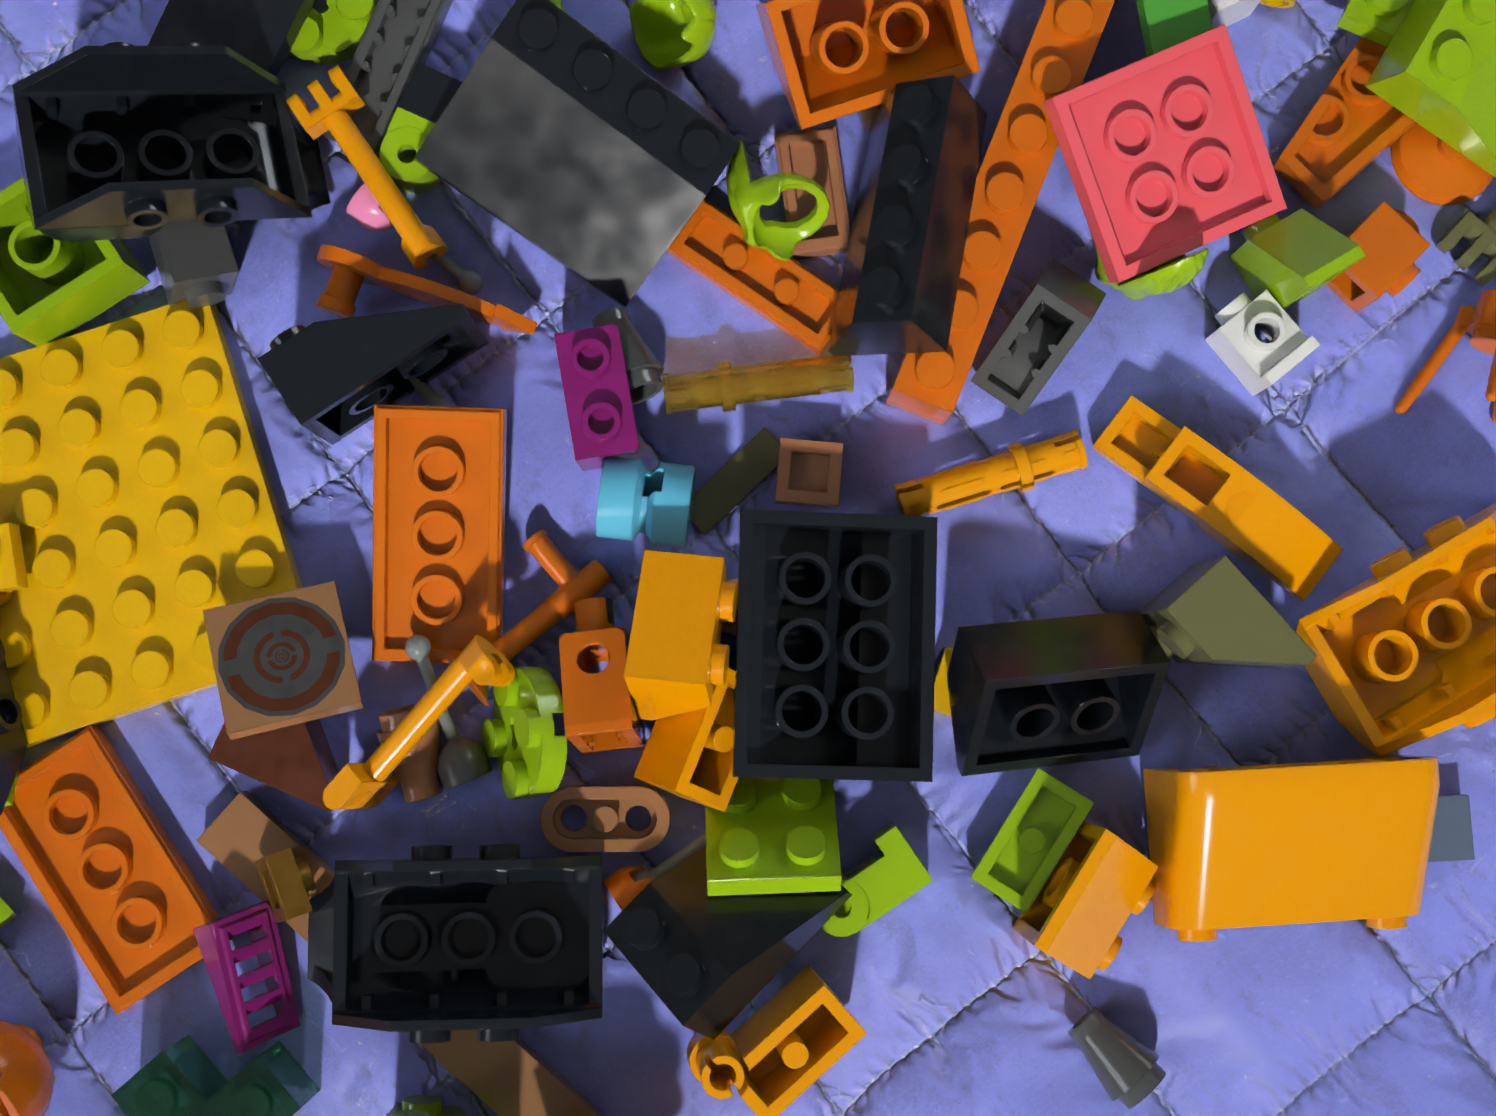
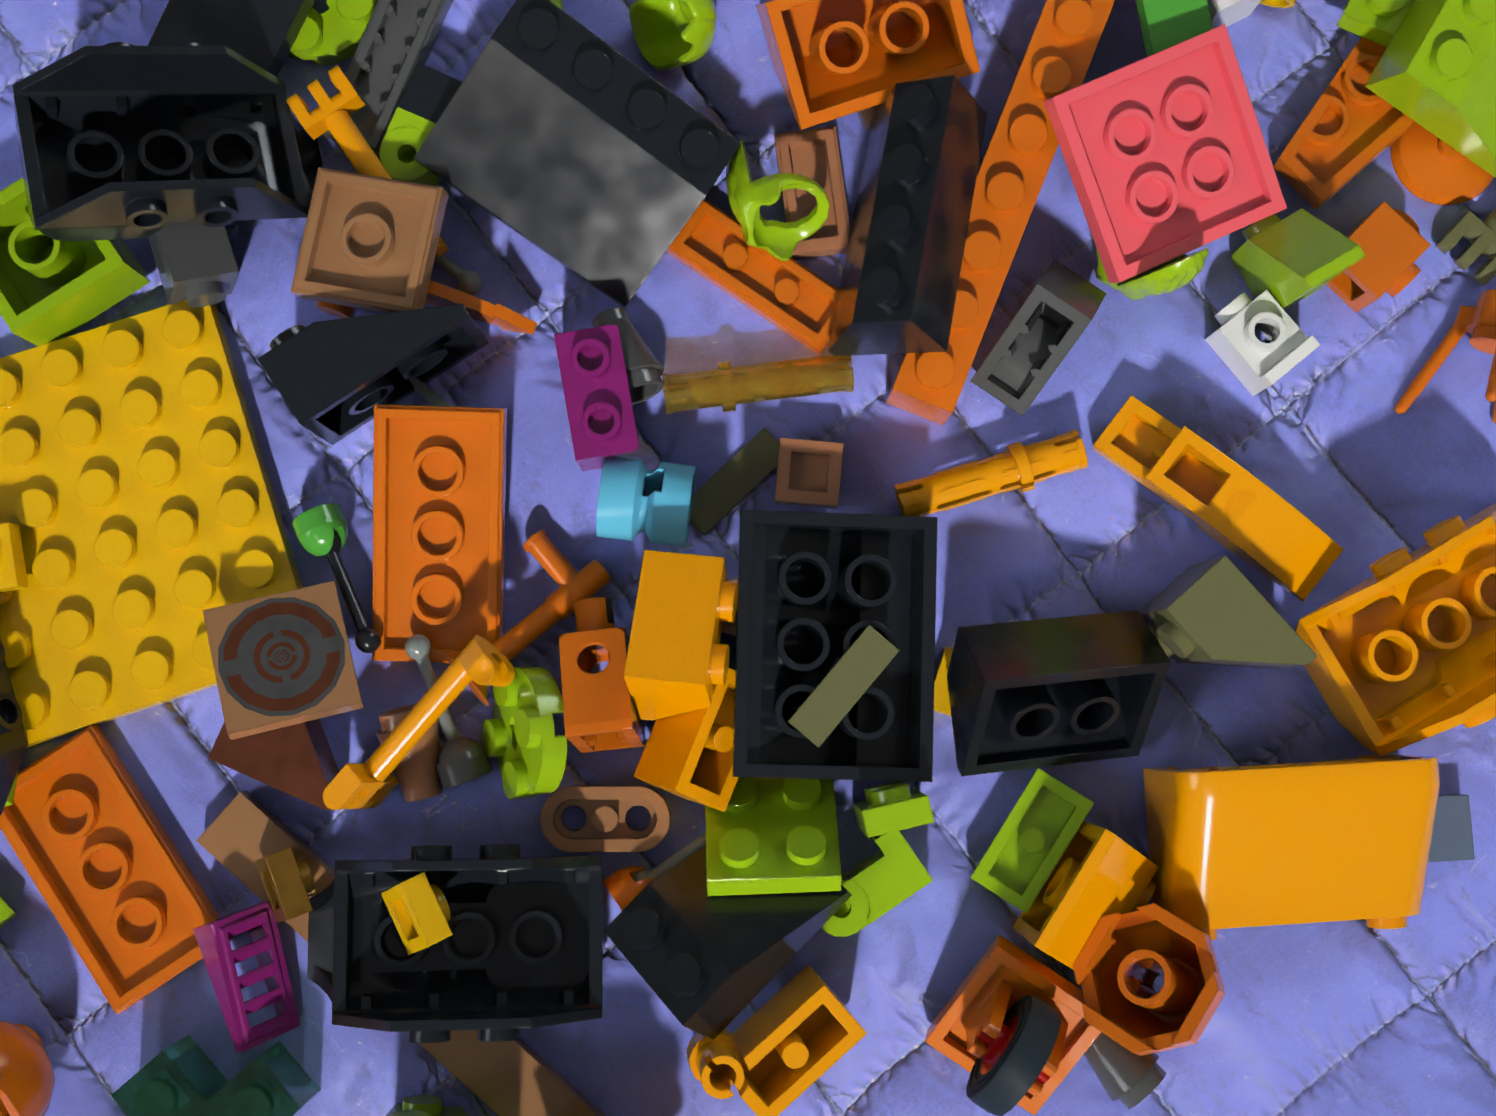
none -> medium nougat tile [291,167,449,313]
none -> hinge [292,503,381,653]
none -> yellow plate [381,872,453,955]
none -> olive window [787,625,900,748]
none -> lime plate [853,781,934,838]
none -> orange plate [925,935,1101,1116]
none -> orange cone [1073,903,1225,1056]

